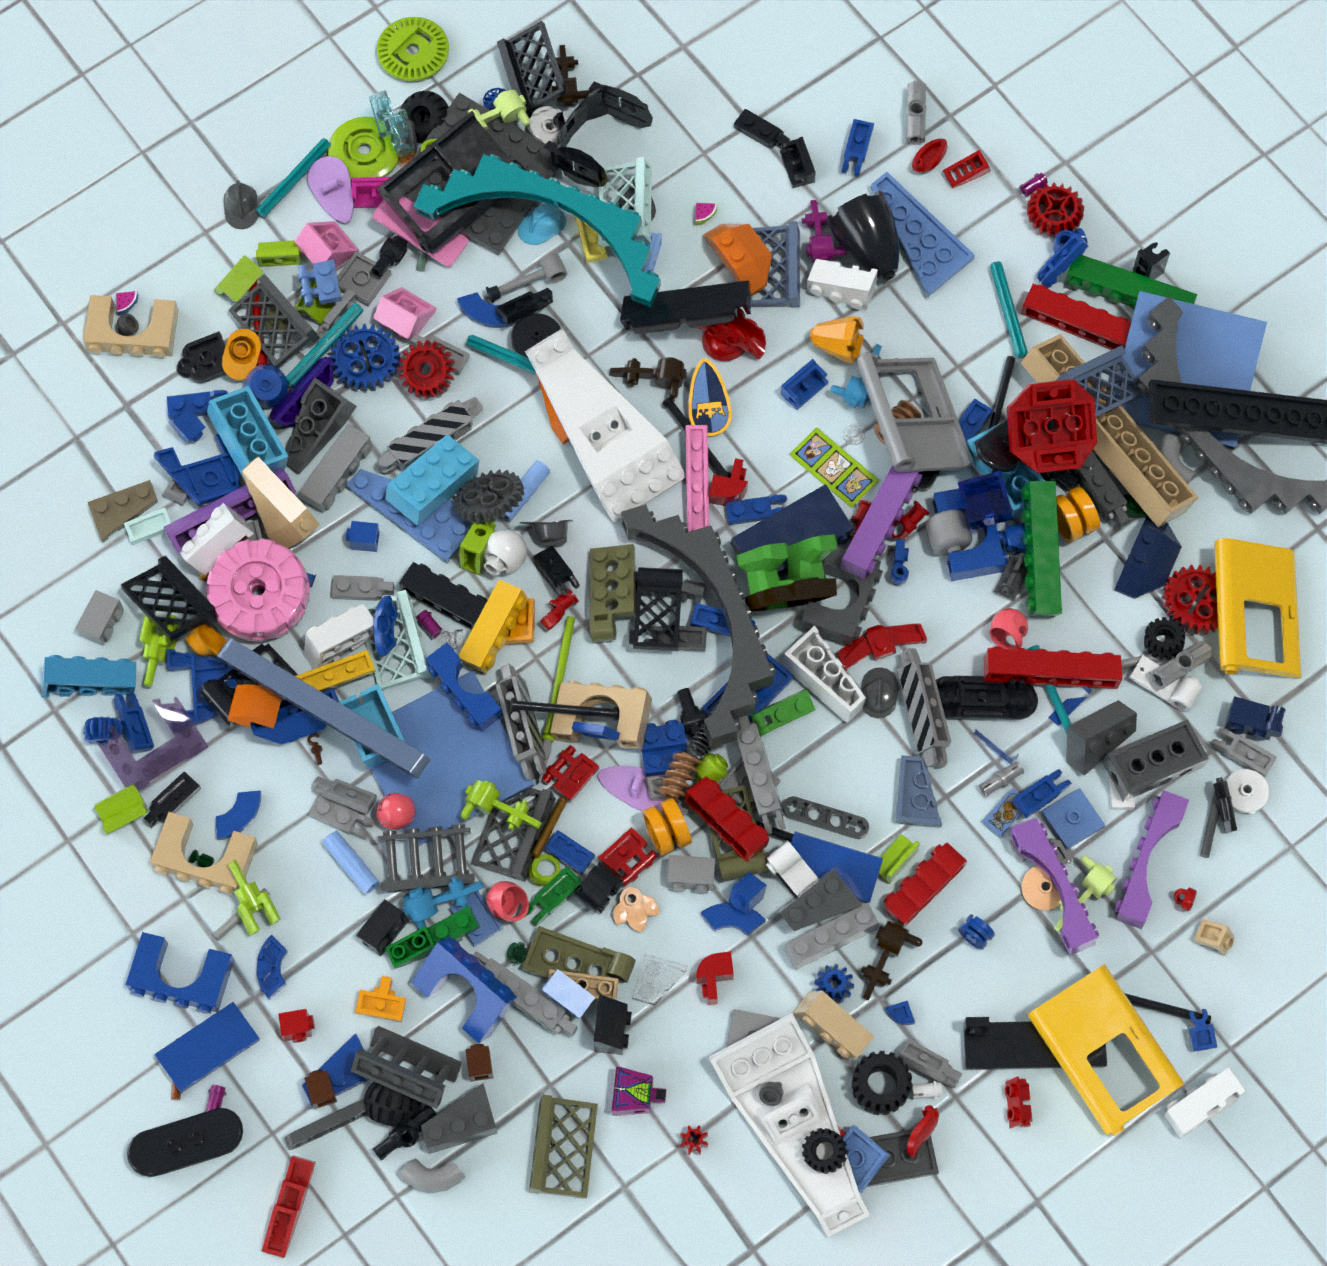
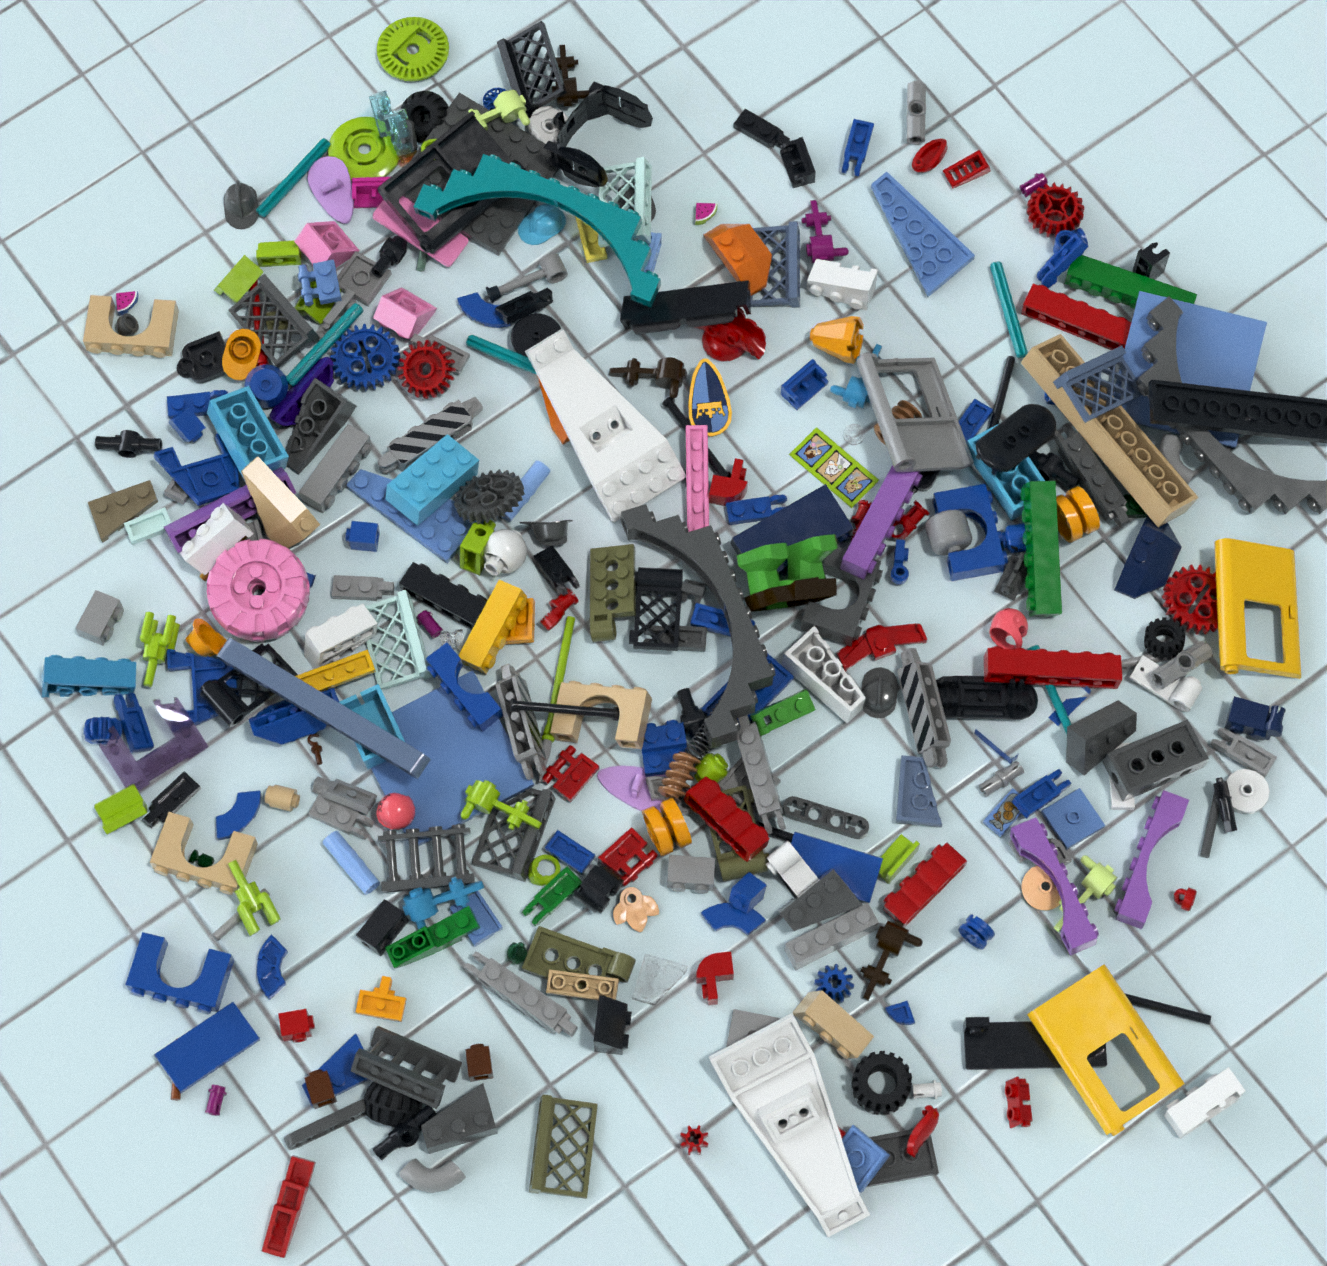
black fence [121,555,217,641] -> none
black piece [127,1108,243,1177] -> none
orange slope [227,684,282,728] -> none
blue tile [373,595,399,657] -> none
arch [411,936,517,1043] -> none
coral helmet [486,881,529,922] -> none
pearl gold bar [531,797,567,858] -> none
light blue hinge [540,969,595,1019] -> none
blue tile [572,721,620,741] -> none
torso [612,1066,666,1116] -> none
dark grey tile [759,1082,784,1106] -> none
black tyre [802,1128,848,1174] -> none
black cylinder [826,191,899,281] -> none
light grey hinge [897,1039,962,1088] -> none
clear blue piece [957,471,1013,531] -> none
red piece [1007,379,1097,473] -> none
blue plate [1189,1009,1218,1052] -> none
tan bracket [1194,919,1234,955] -> none
none -> black pin [95,430,163,458]
none -> tan brick [265,784,300,812]

